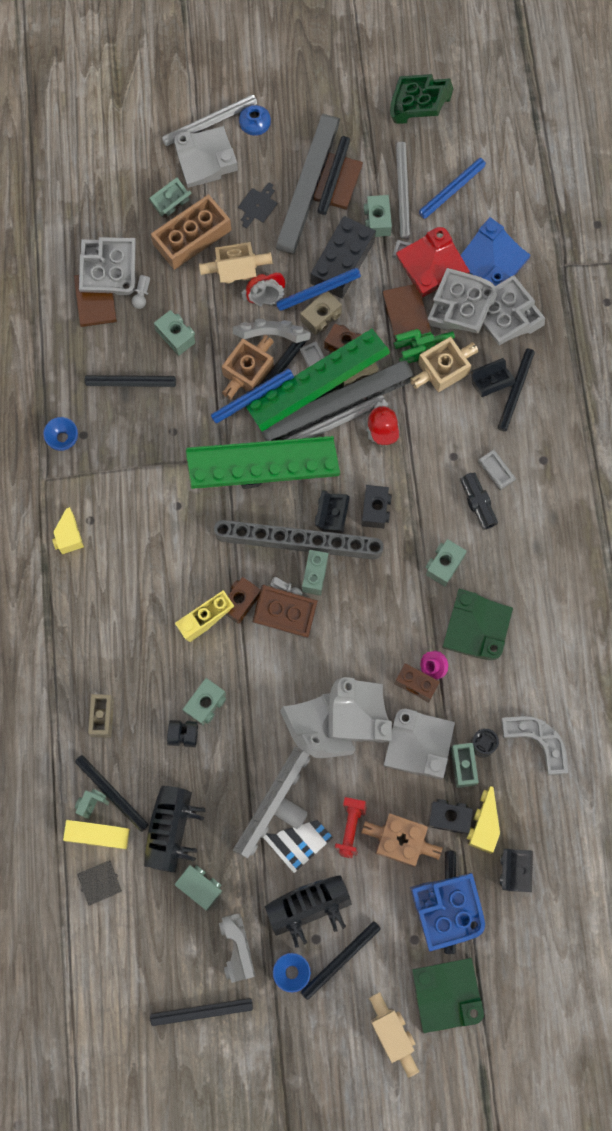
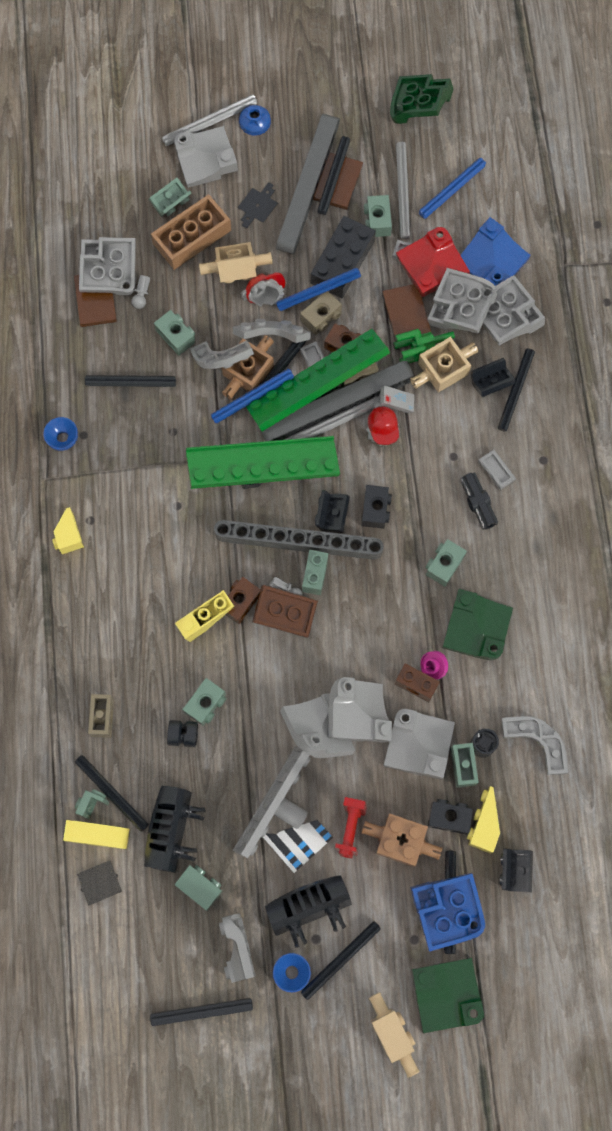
none -> light grey plate [190,341,254,369]
none -> light grey tile [380,385,414,414]

